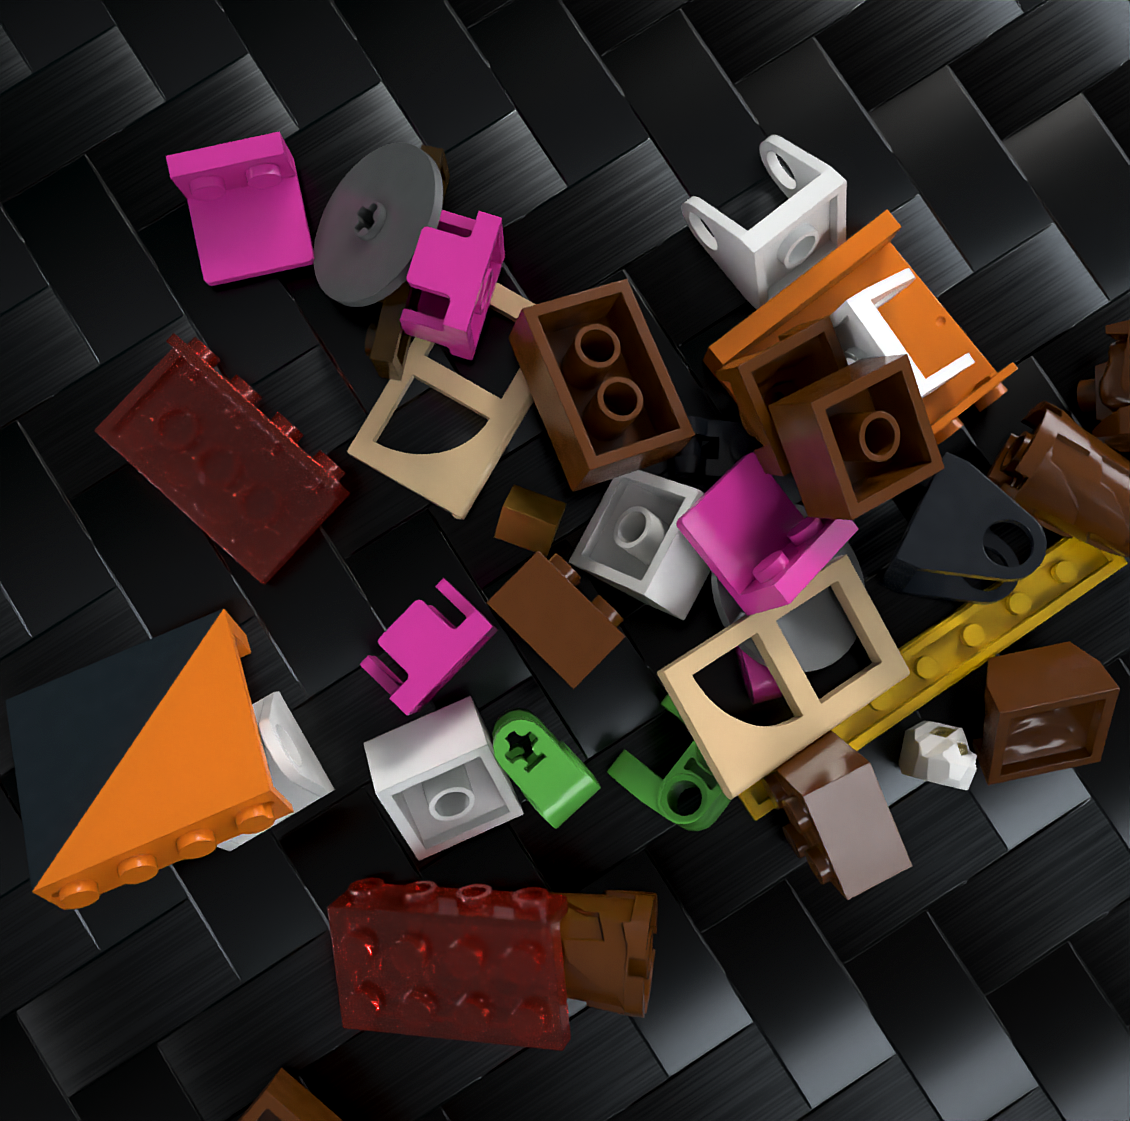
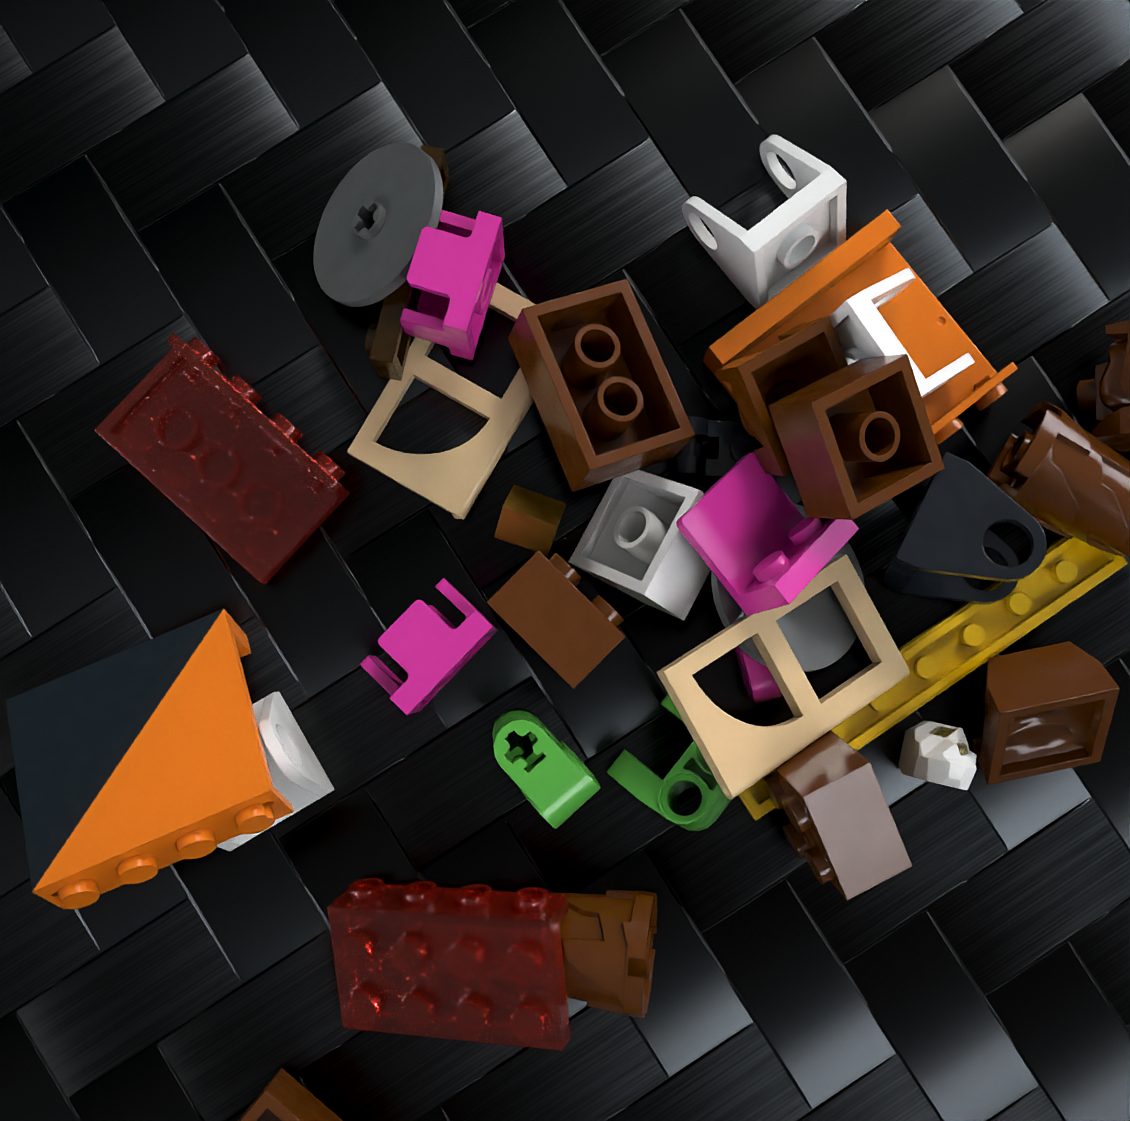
dark pink bracket [166,131,315,286] -> none
white slope [363,696,524,861] -> none

